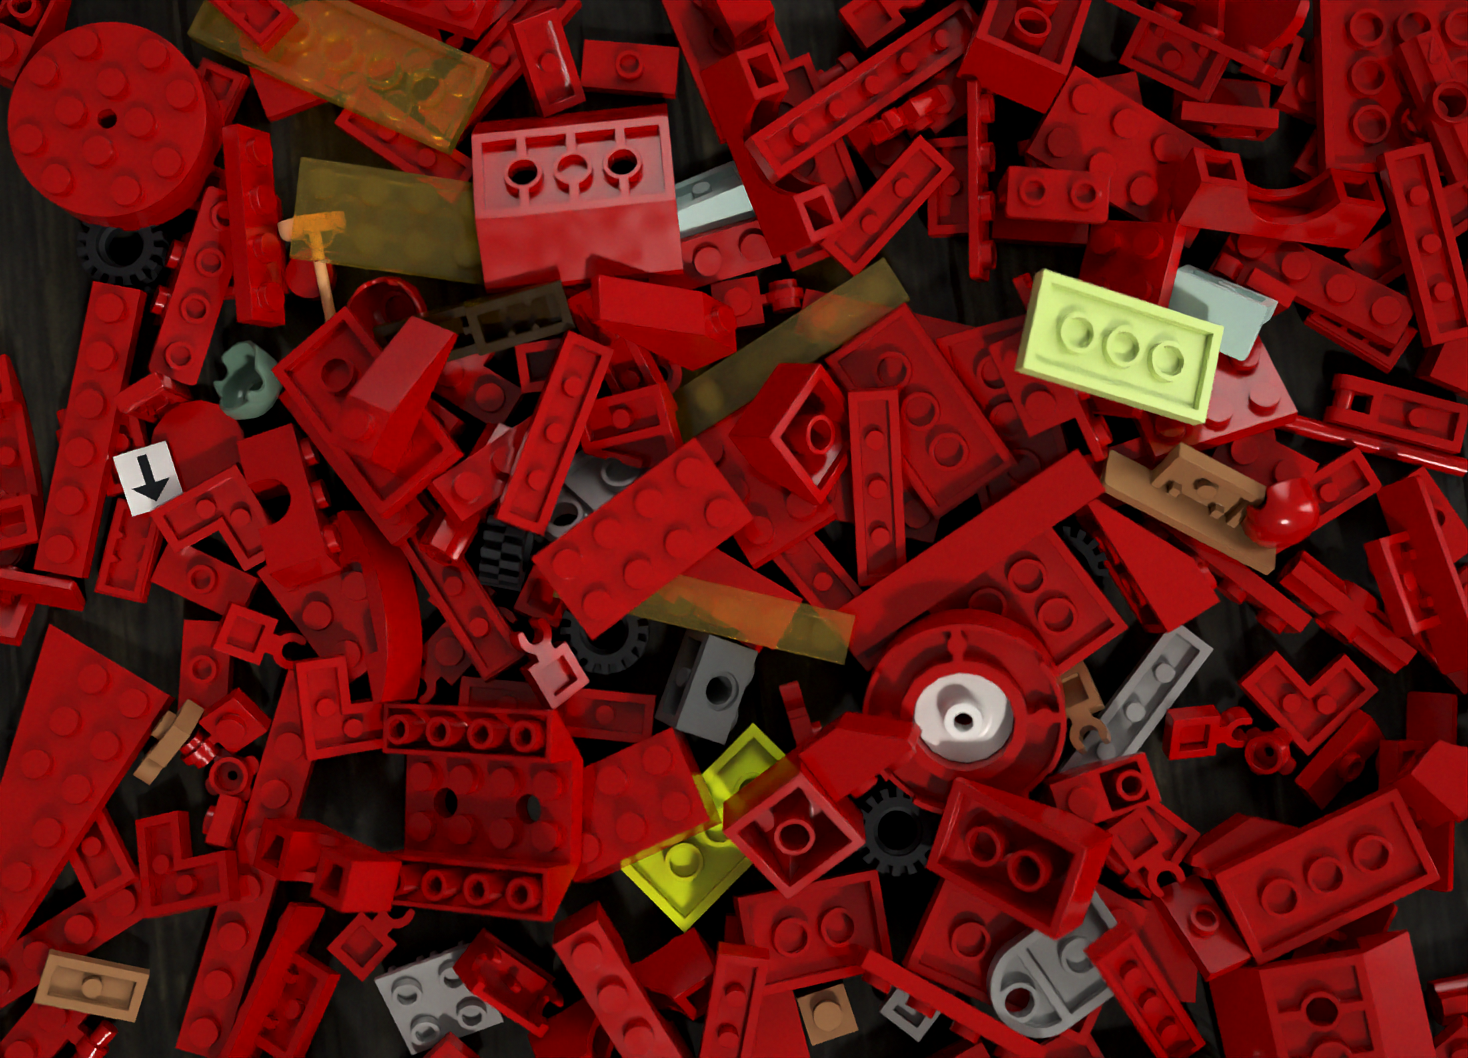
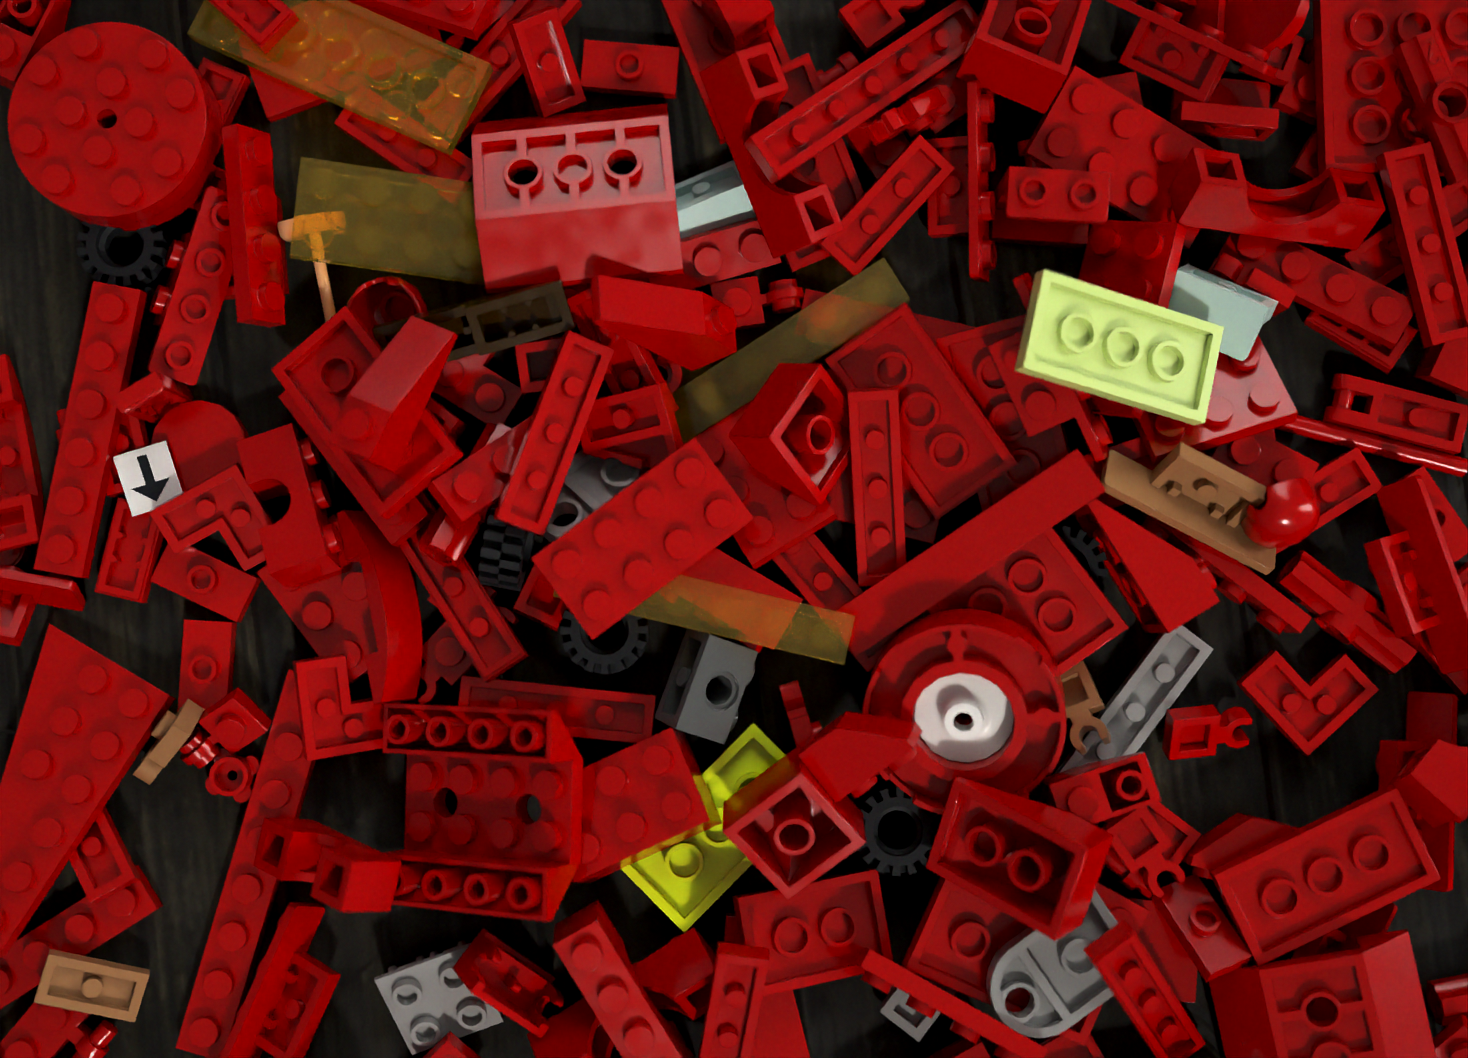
red plate [135,811,241,918] -> none
red plate [203,794,248,851] -> none
red plate [210,601,307,669] -> none
sand green hair [214,340,283,420] -> none
red tile [285,251,337,301] -> none
red plate [326,908,415,982] -> none
red plate [509,617,590,710] -> none
medium nougat plate [796,979,858,1046] -> none
red plate [1245,727,1296,775] -> none
red plate [1294,709,1386,811] -> none

